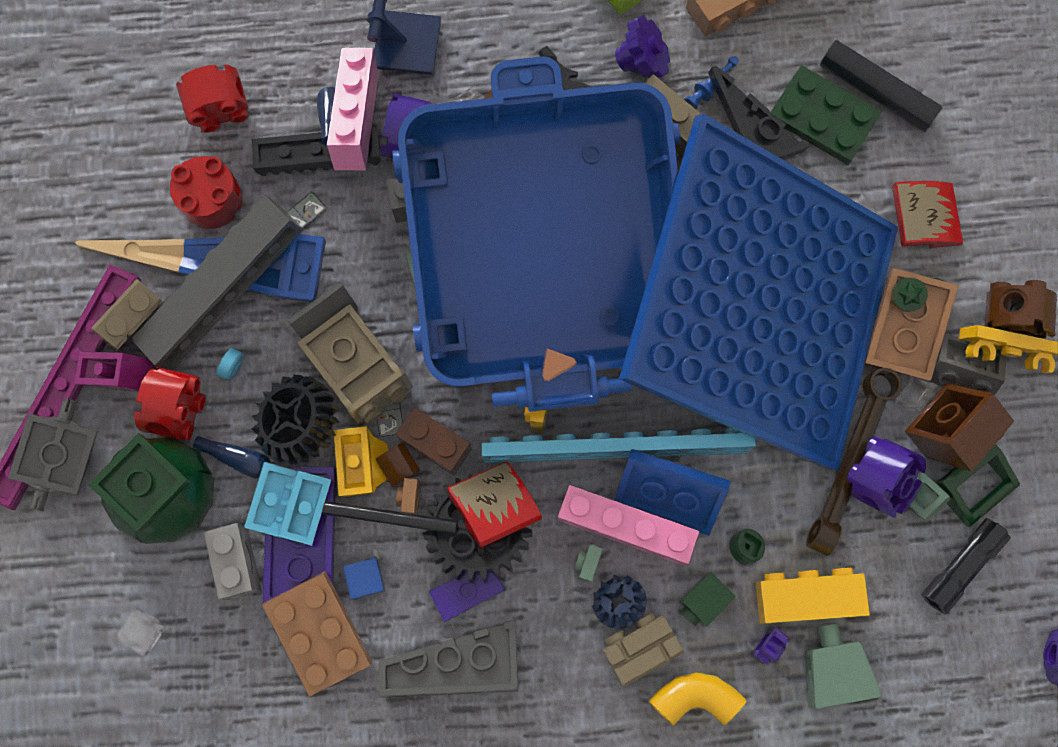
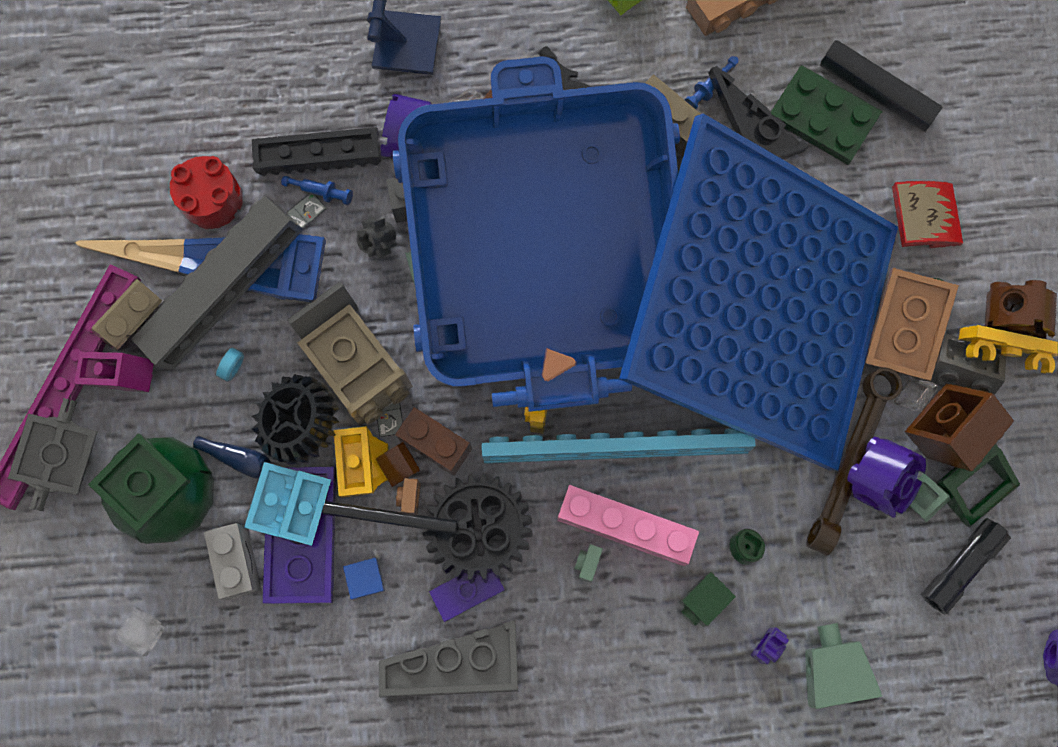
red brick [134,367,206,441] -> none
red brick [176,65,249,133] -> none
medium nougat plate [262,571,372,697] -> none
dark blue piece [317,87,336,146] -> none
bright pink brick [327,48,379,170] -> none
slope [447,461,542,547] -> none
dark blue gear [592,575,647,629] -> none
dark tan brick [602,613,684,687] -> none
blue plate [614,449,730,536] -> none
dark purple plant [615,15,670,78] -> none
yellow cylinder [648,672,747,726] -> none
yellow brick [755,568,870,624] -> none
dark green tile [891,278,928,312] -> none
none -> blue piece [281,176,353,205]
none -> dark grey gear [357,217,397,258]

